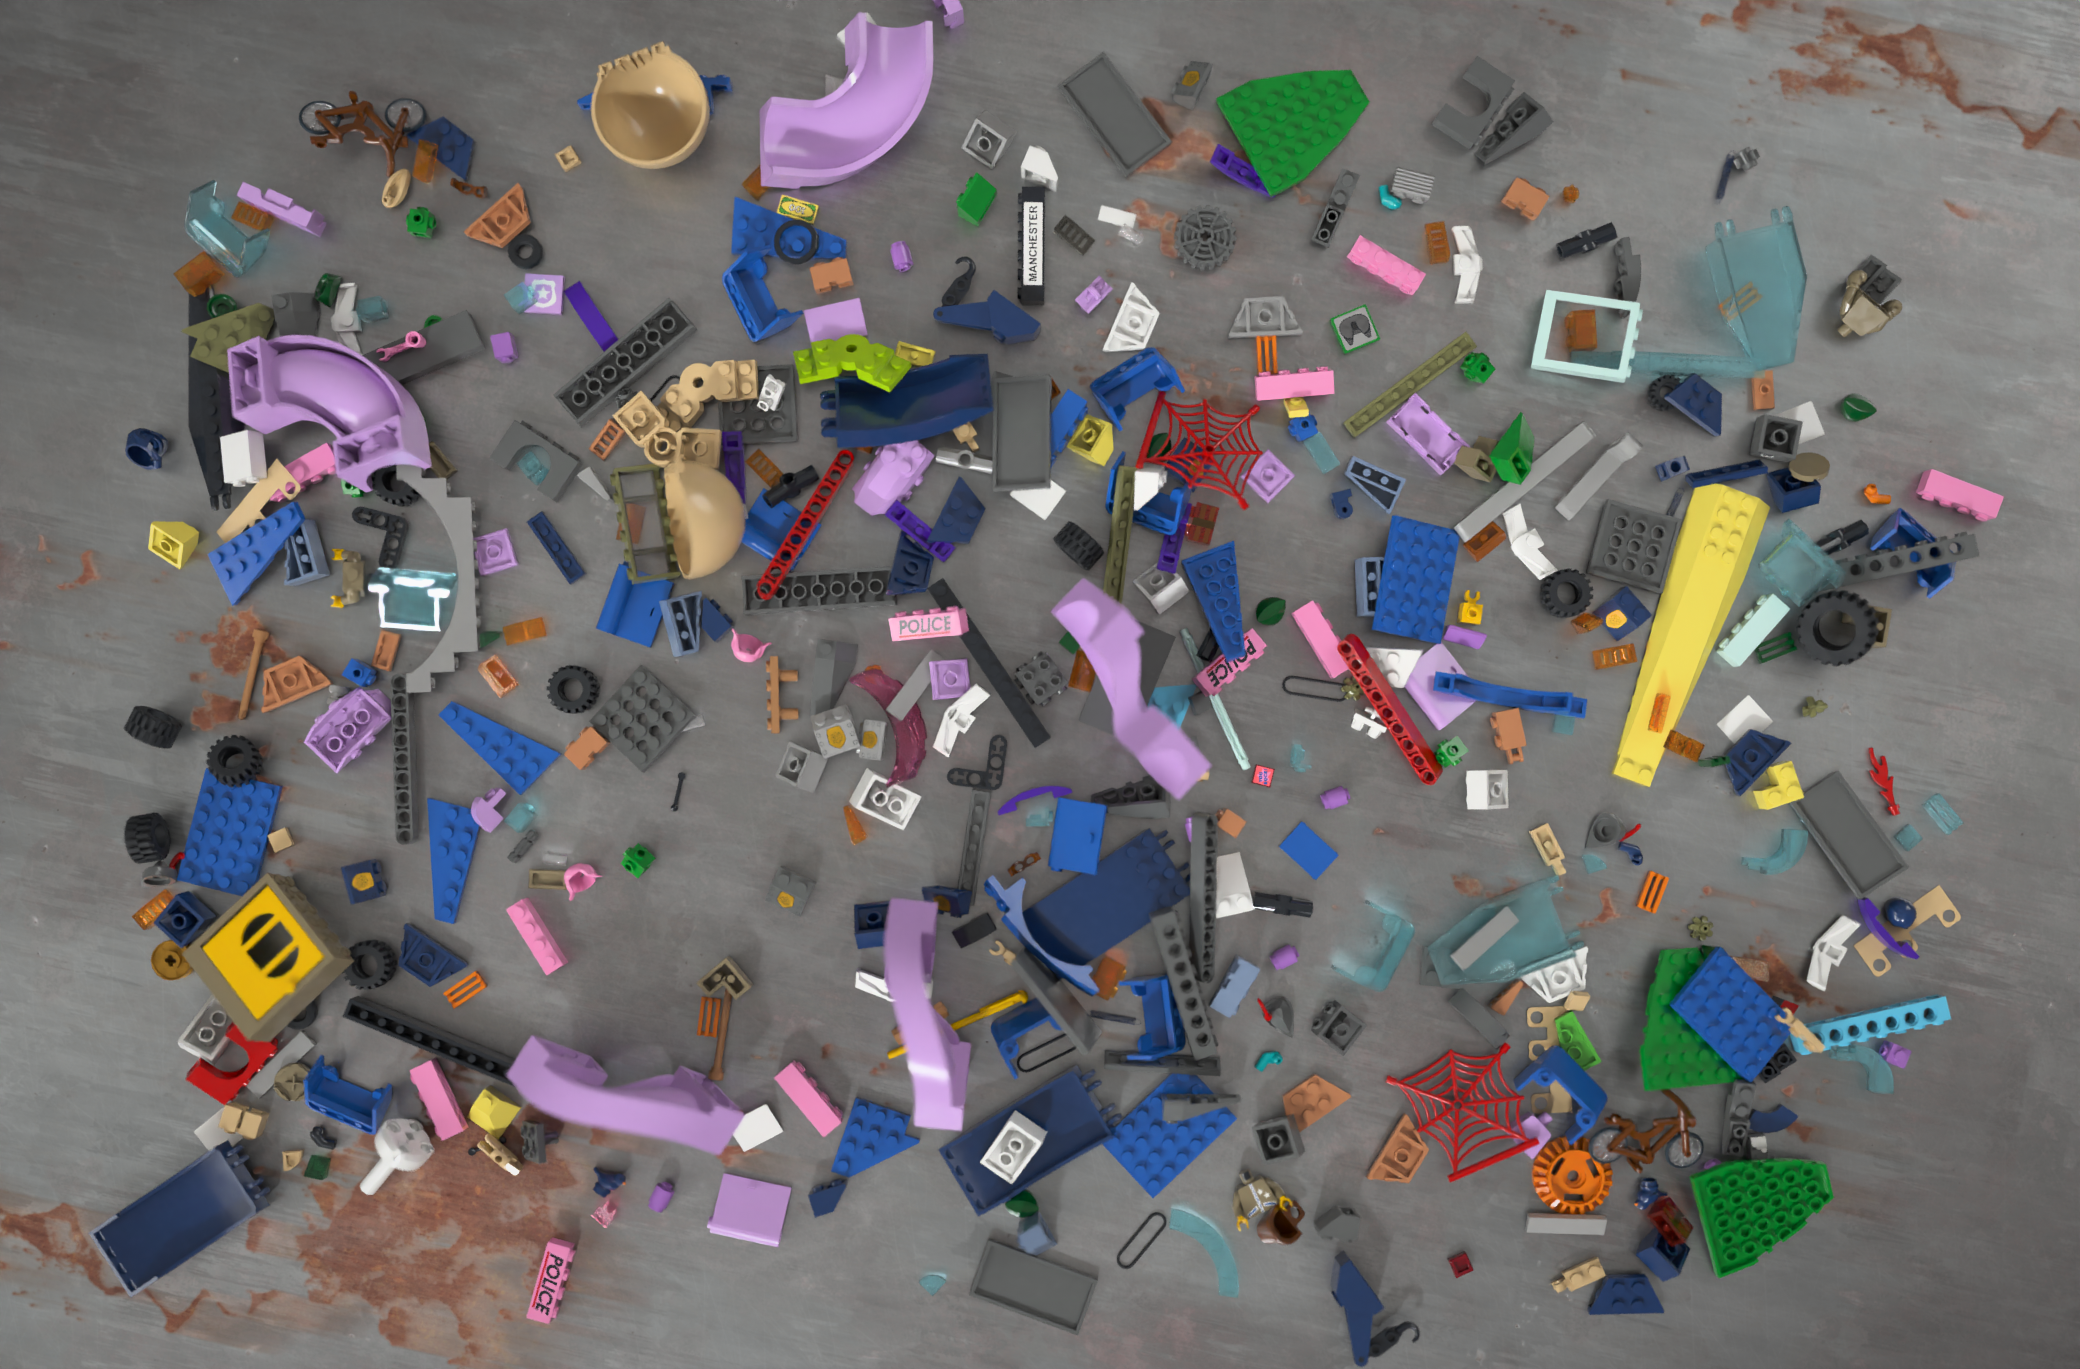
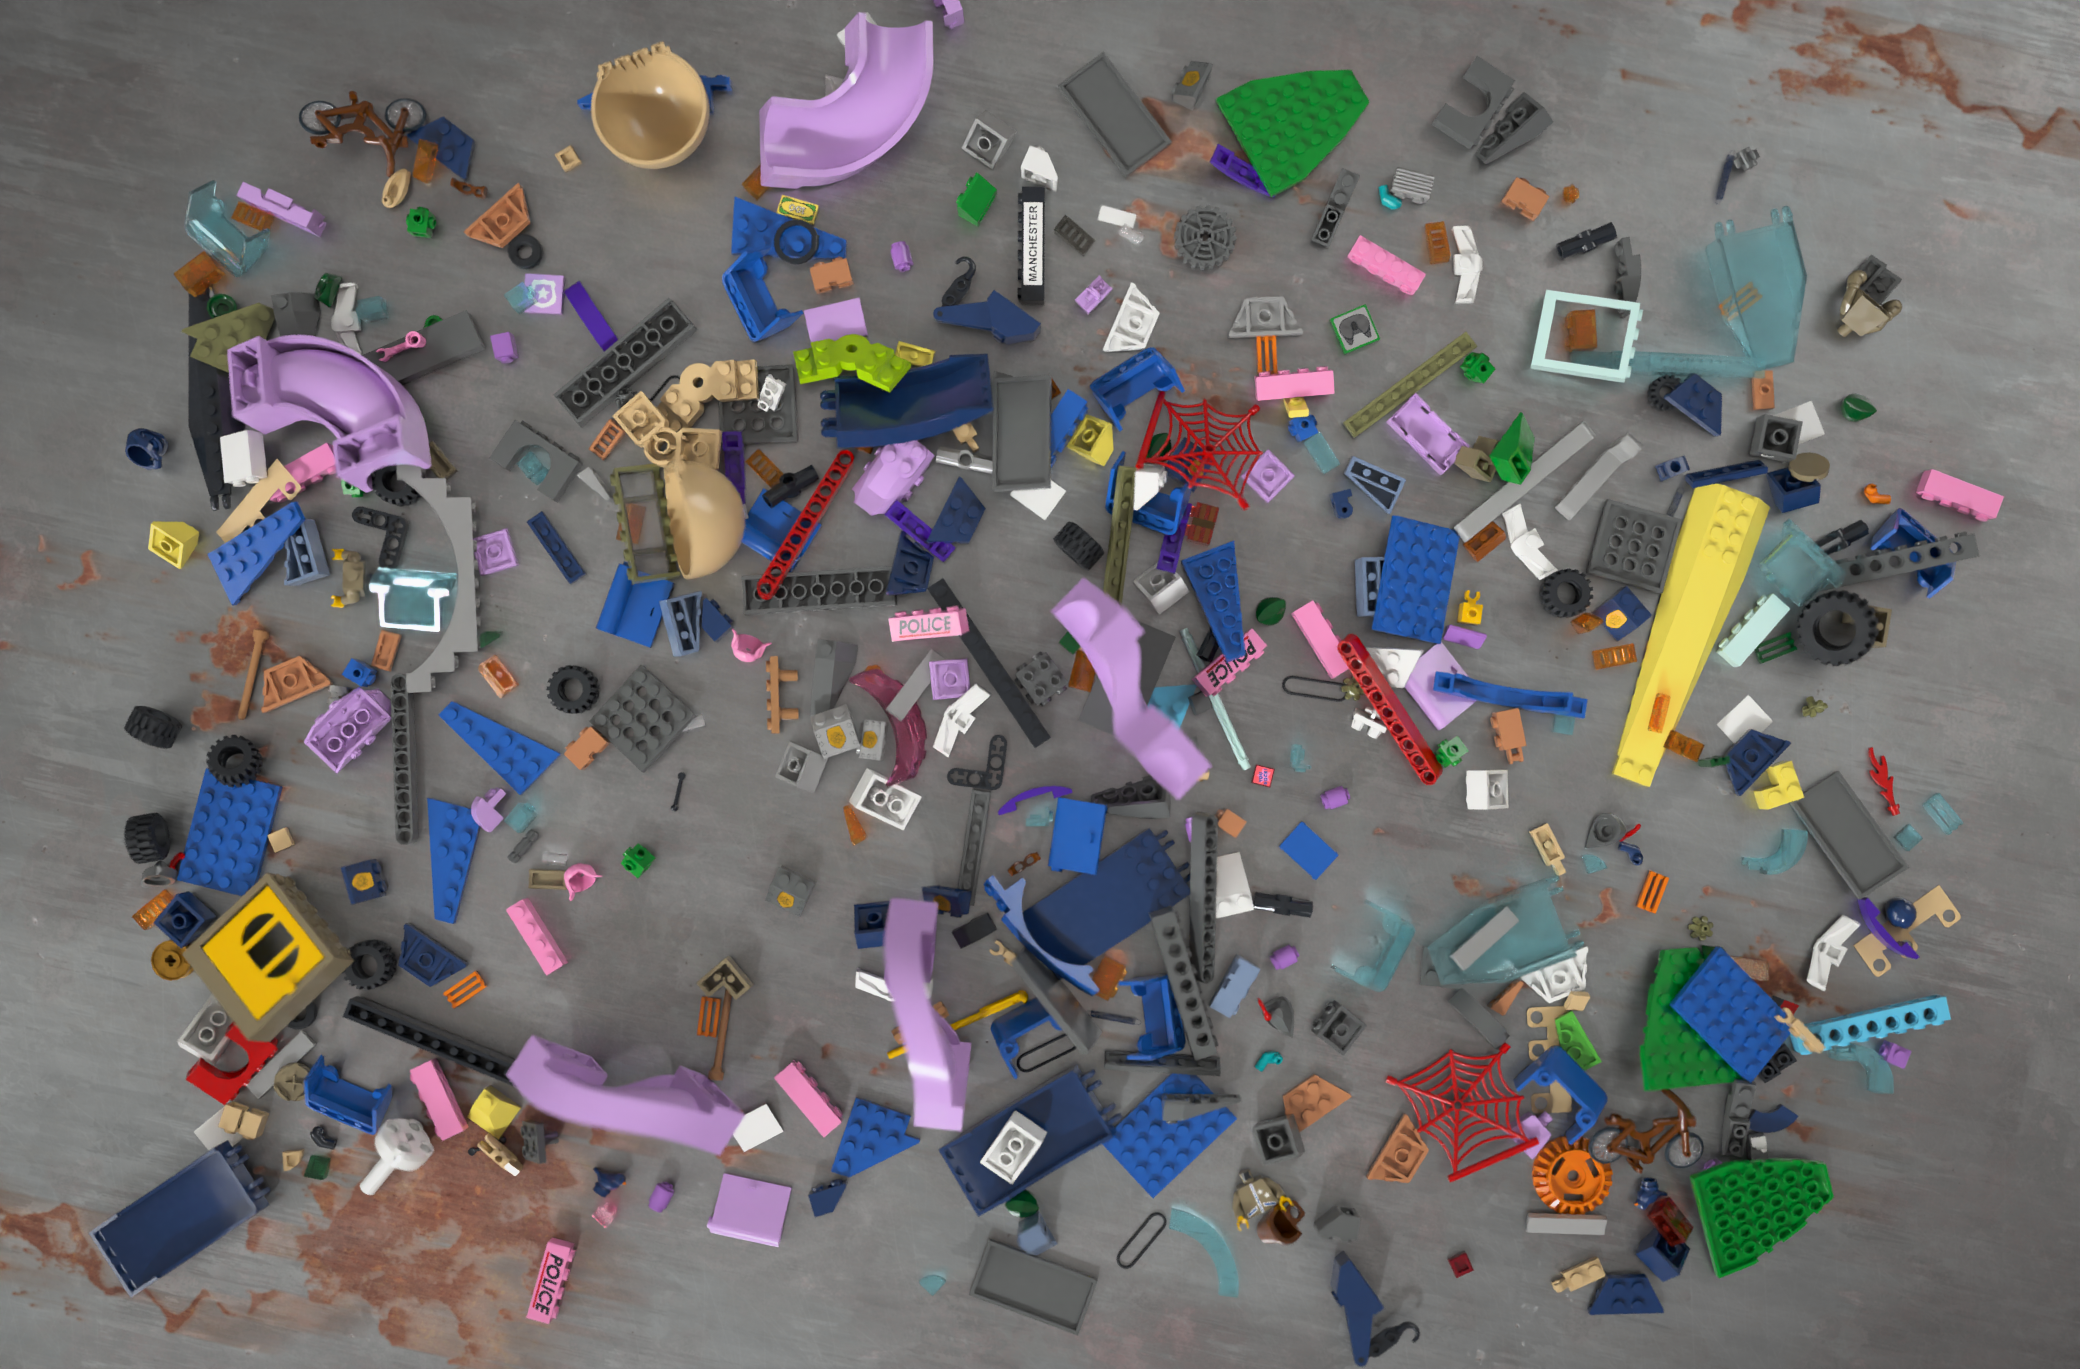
clear orange slope [502,617,547,646] -> none

